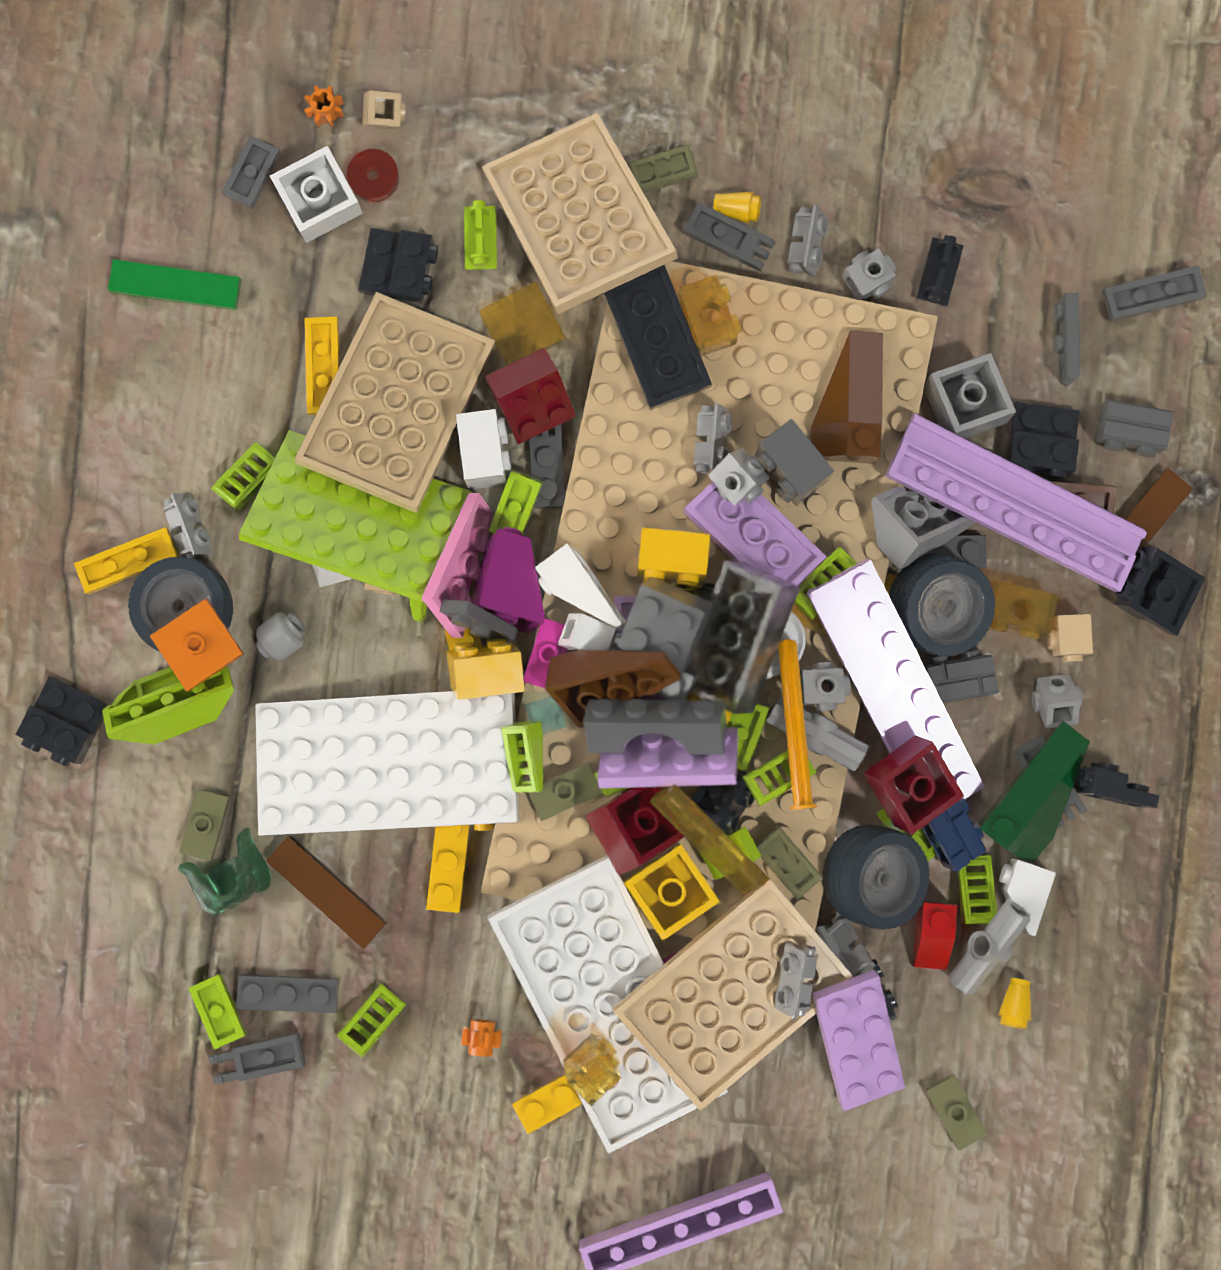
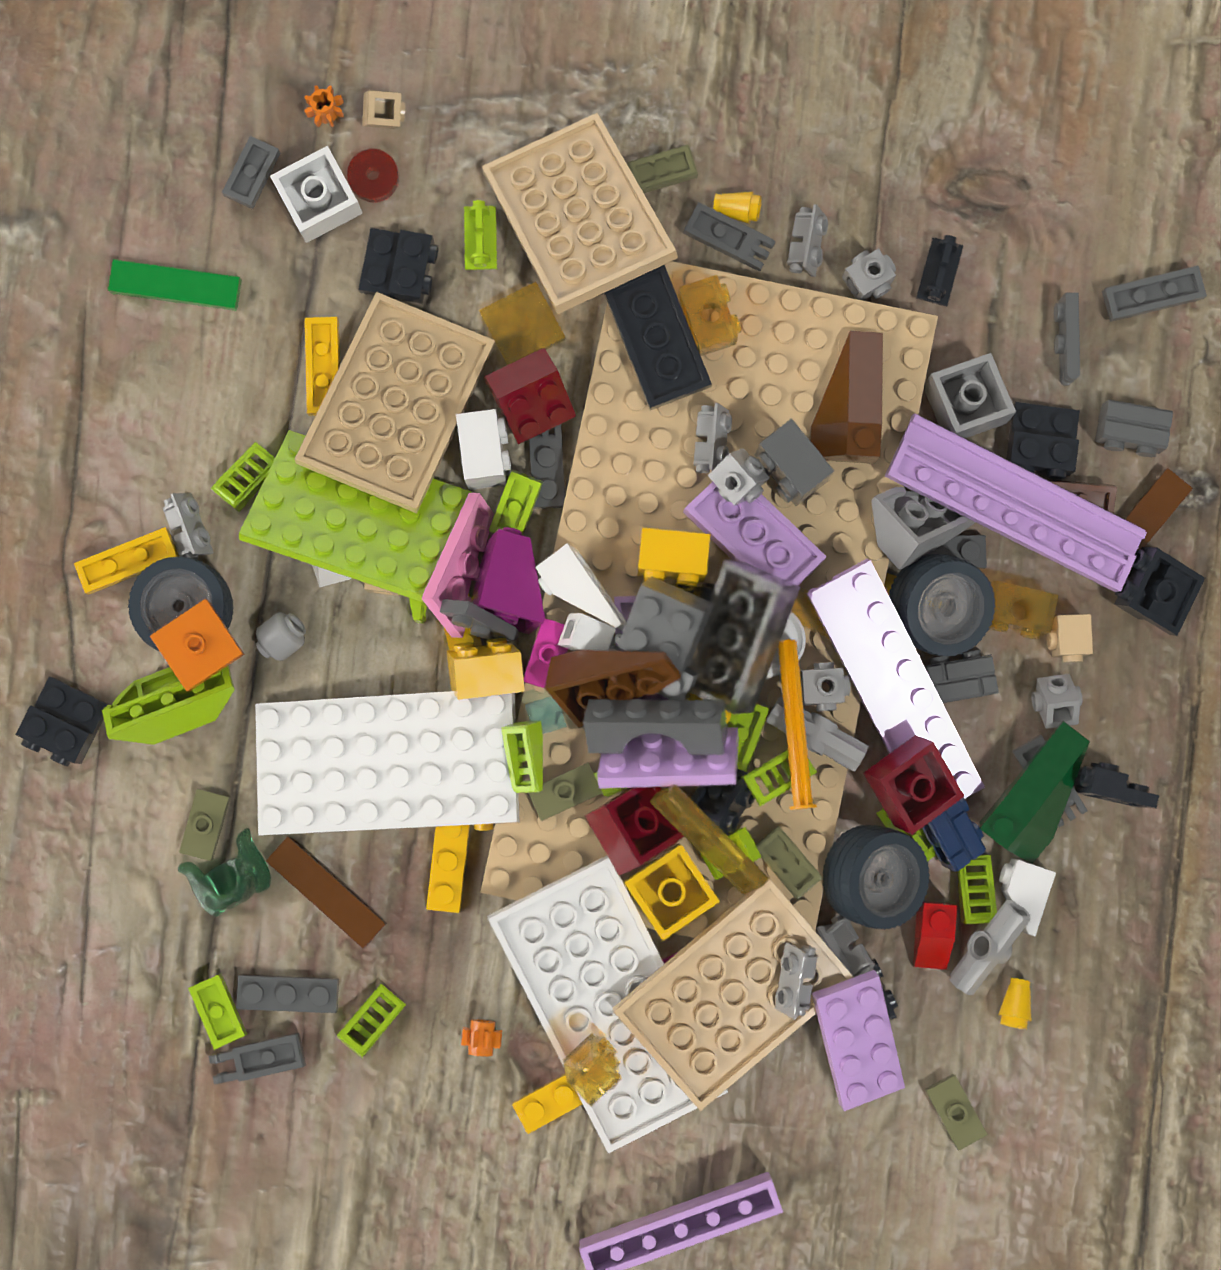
lime slope [788,547,857,620] -> none

